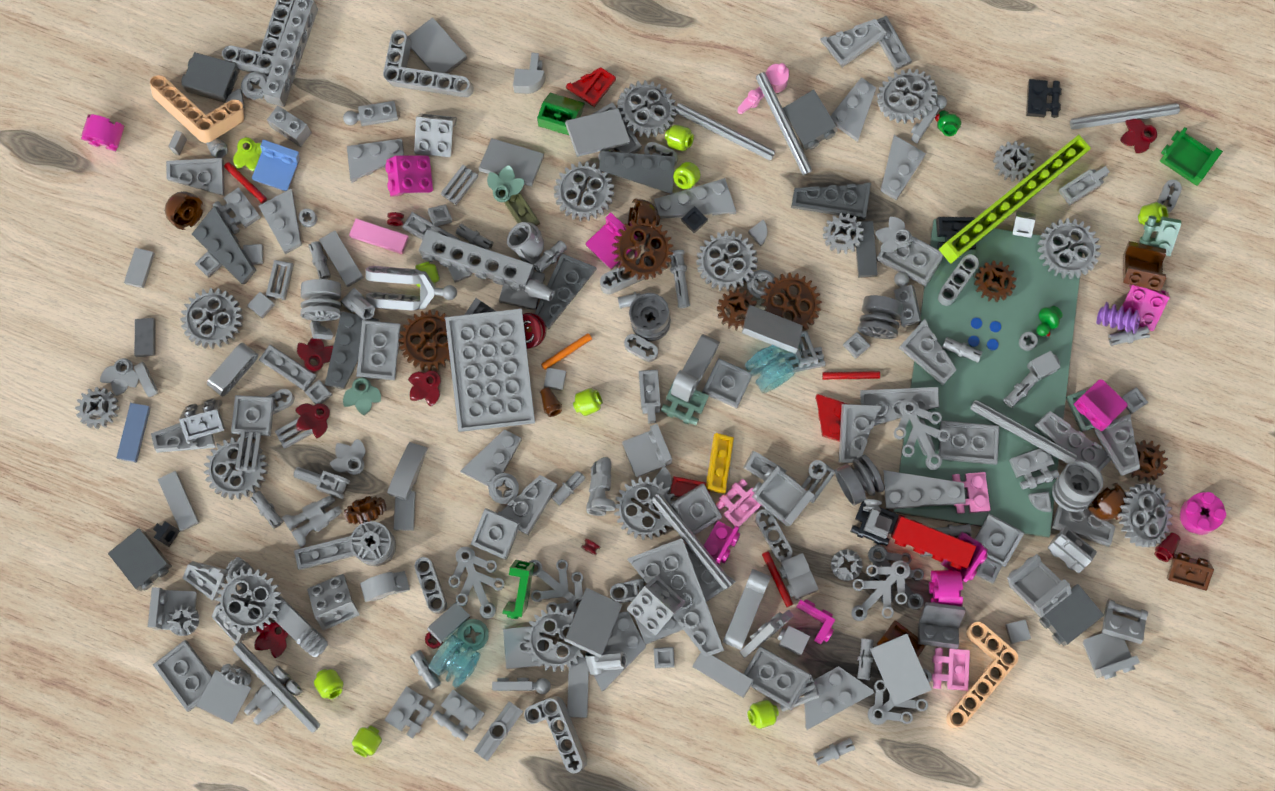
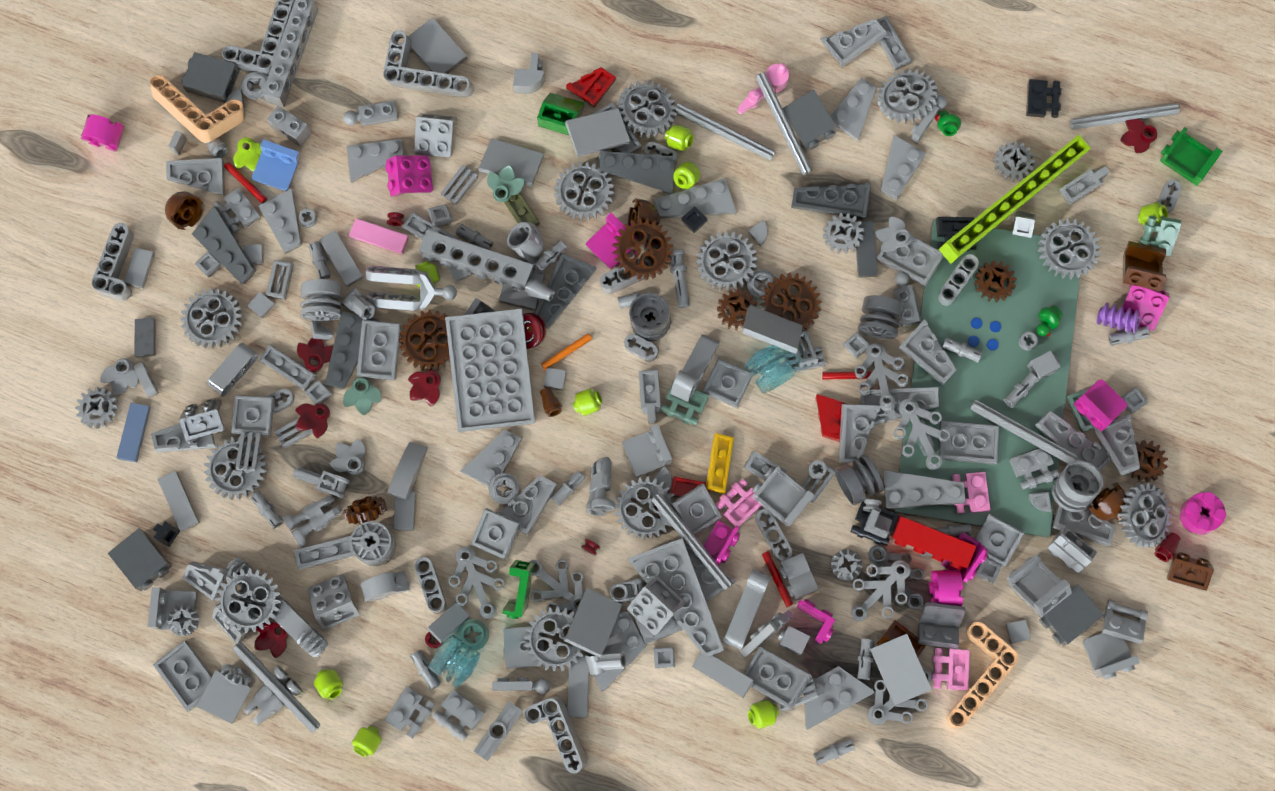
none -> light grey beam [92,223,134,301]
none -> light grey plant [855,343,909,412]

